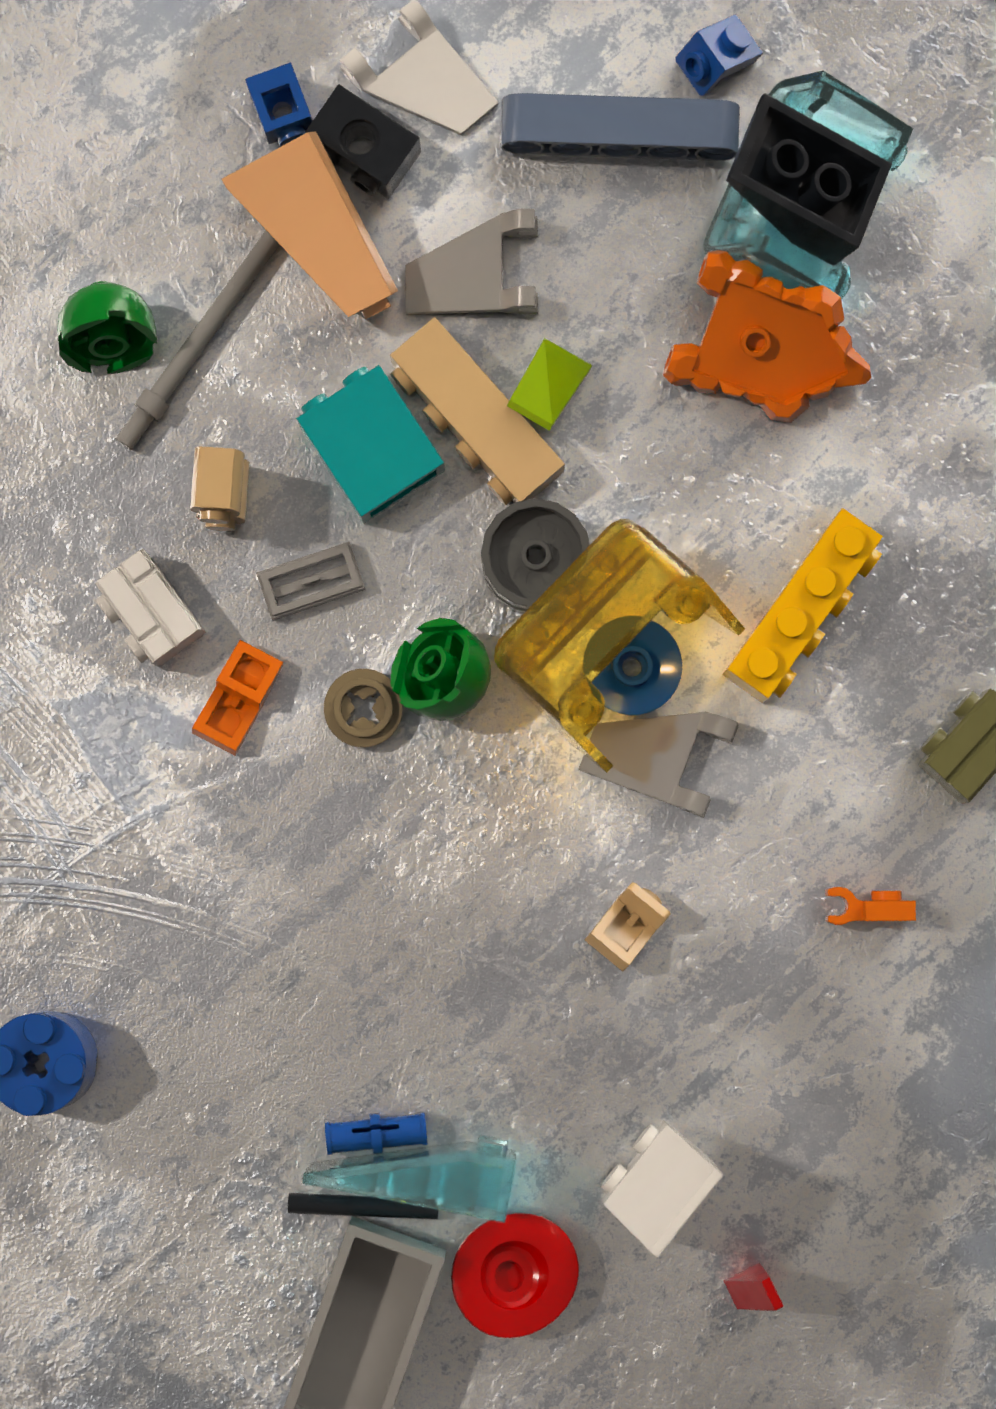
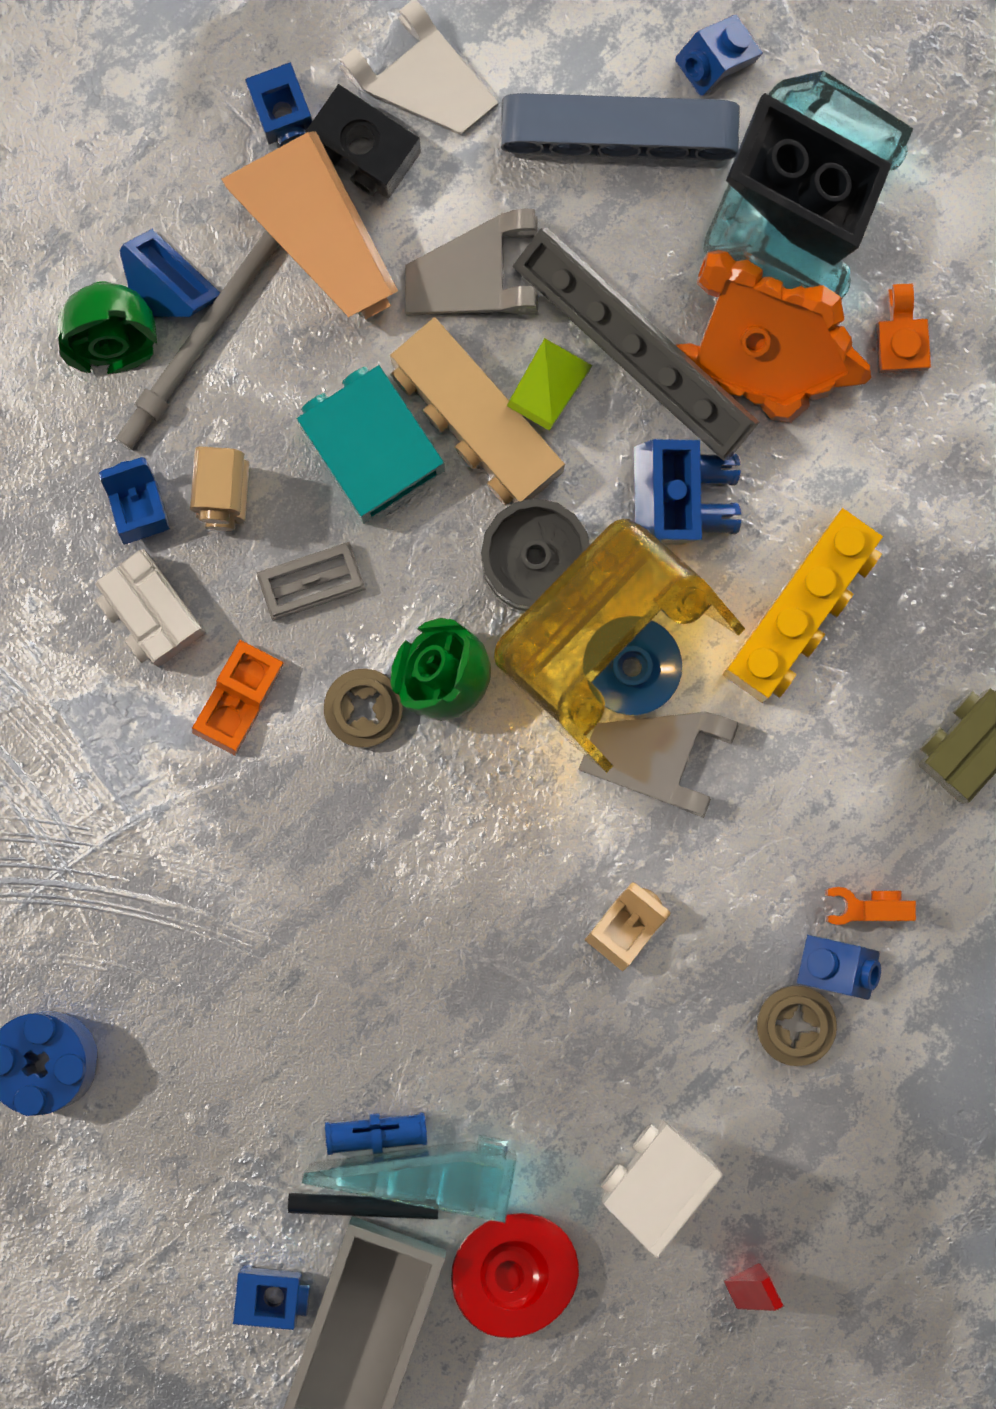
none -> blue bracket [99,457,170,545]
none -> blue slope [119,229,221,317]
none -> blue brick [233,1265,310,1330]
none -> dark grey tile [512,228,760,461]
none -> blue brick [634,439,742,545]
none -> dark tan gear [756,986,837,1066]
none -> blue bracket [797,935,881,1000]
none -> orange plate [876,283,931,373]

